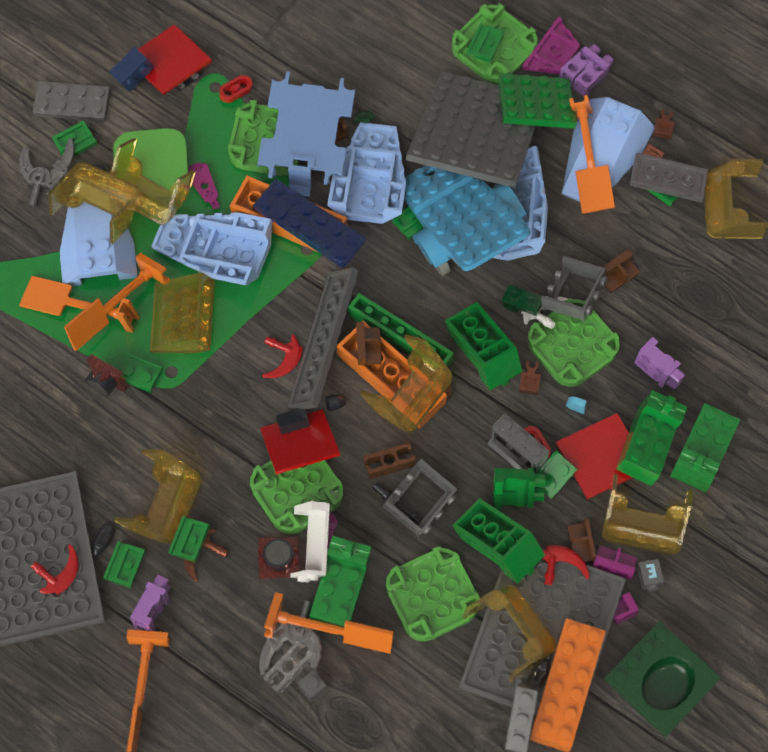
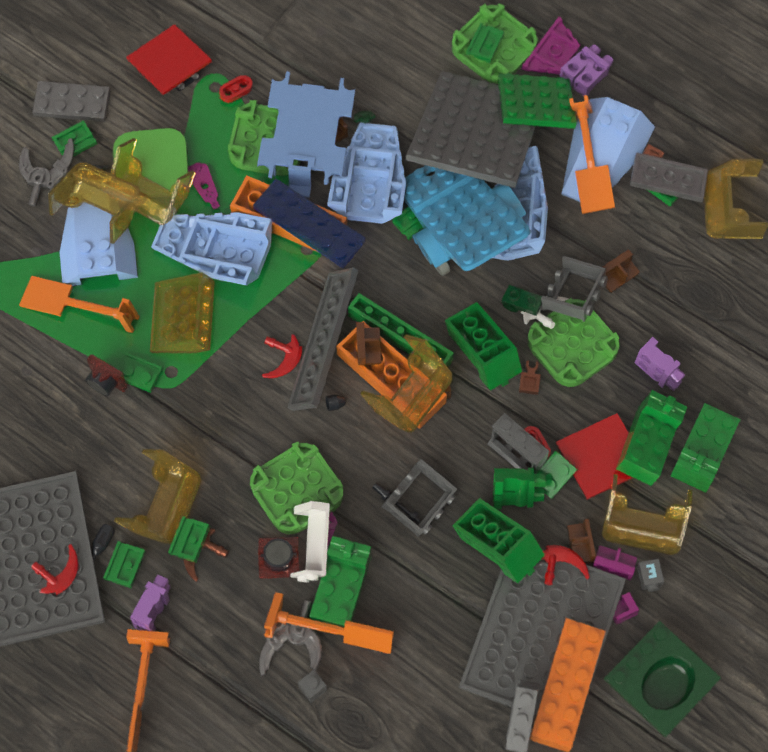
orange piece [64,253,170,351] -> none
dark blue brick [109,47,154,92] -> none
red piece [260,409,340,475] -> none
clear piece [263,640,316,693] -> none
reddish brown piece [363,442,416,480] -> none
bright green tile [386,546,480,642] -> none
clear yellow windscreen [463,585,556,683] -> none
black piece [526,655,552,689] -> none
medium azure tile [566,397,587,414] -> none
copper plate [653,109,674,140] -> none

